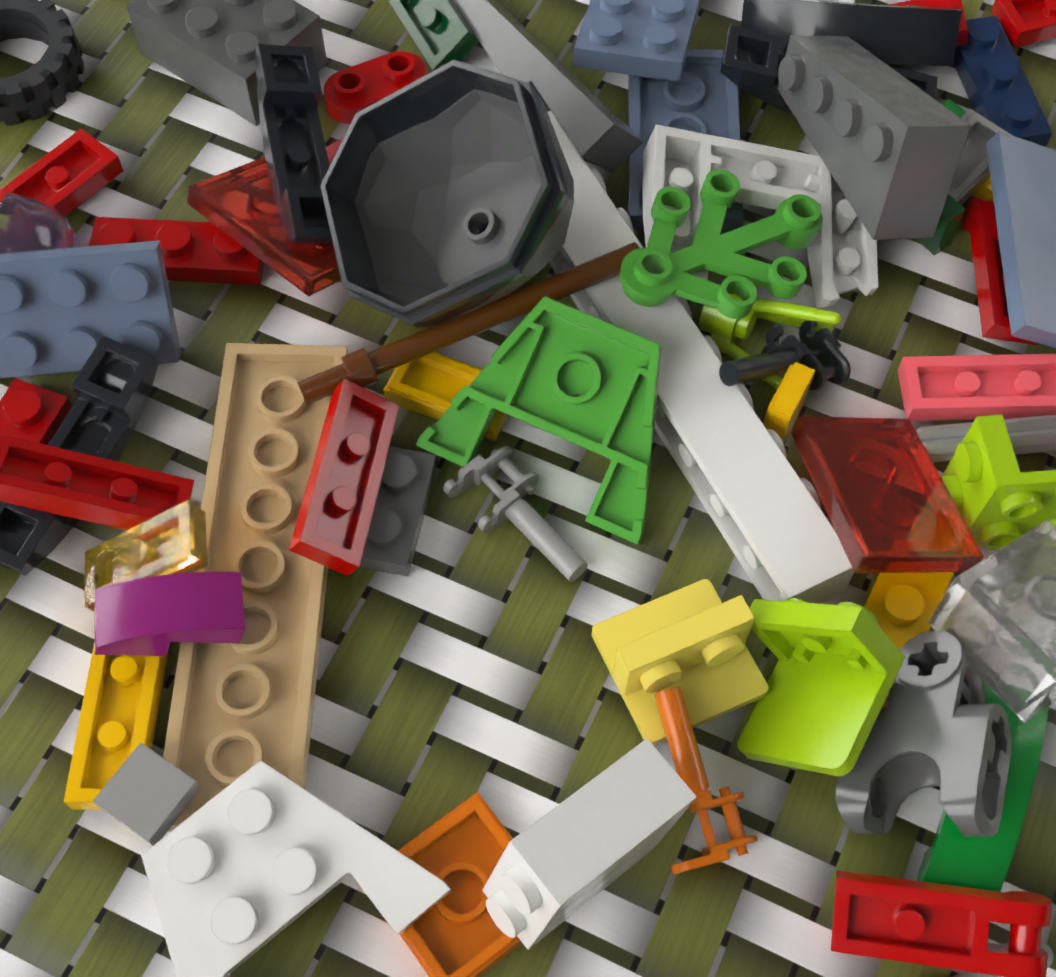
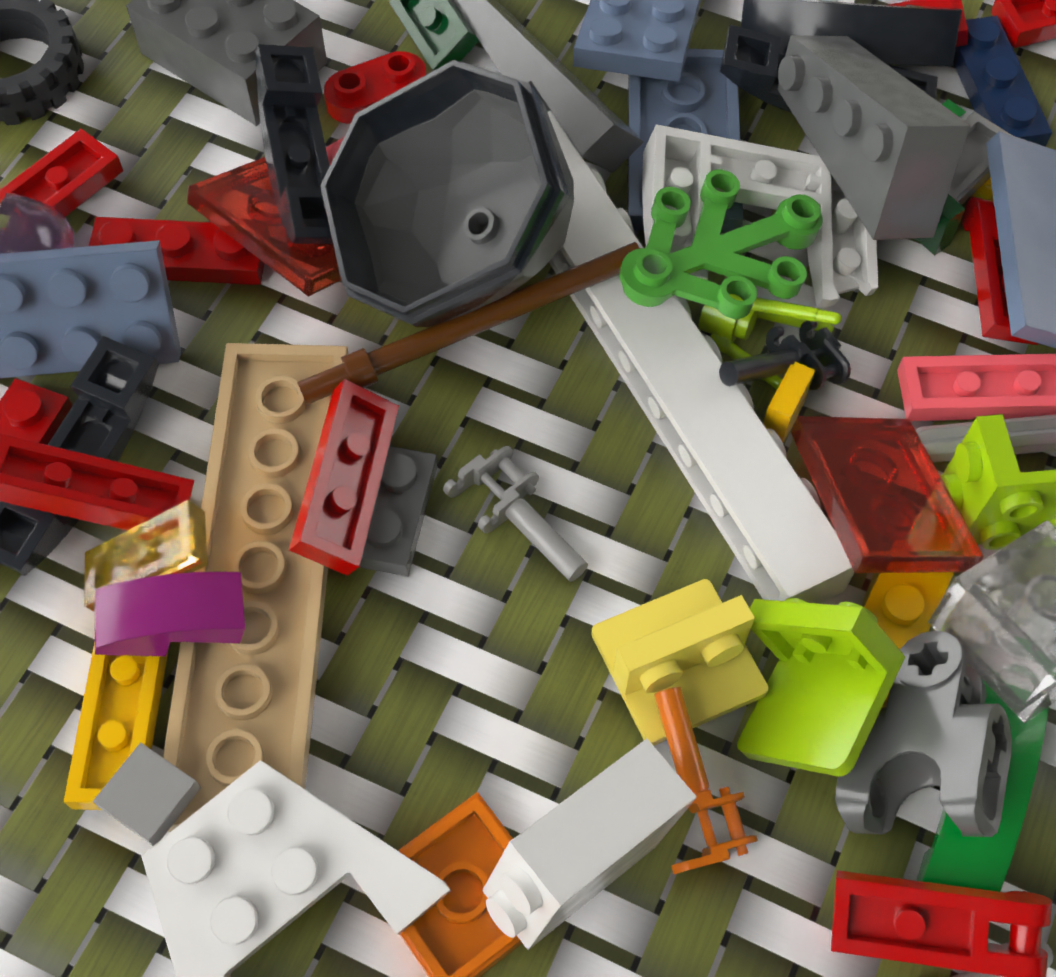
yellow tile [383,352,508,441] -> none
bright green wing [416,296,662,545] -> none

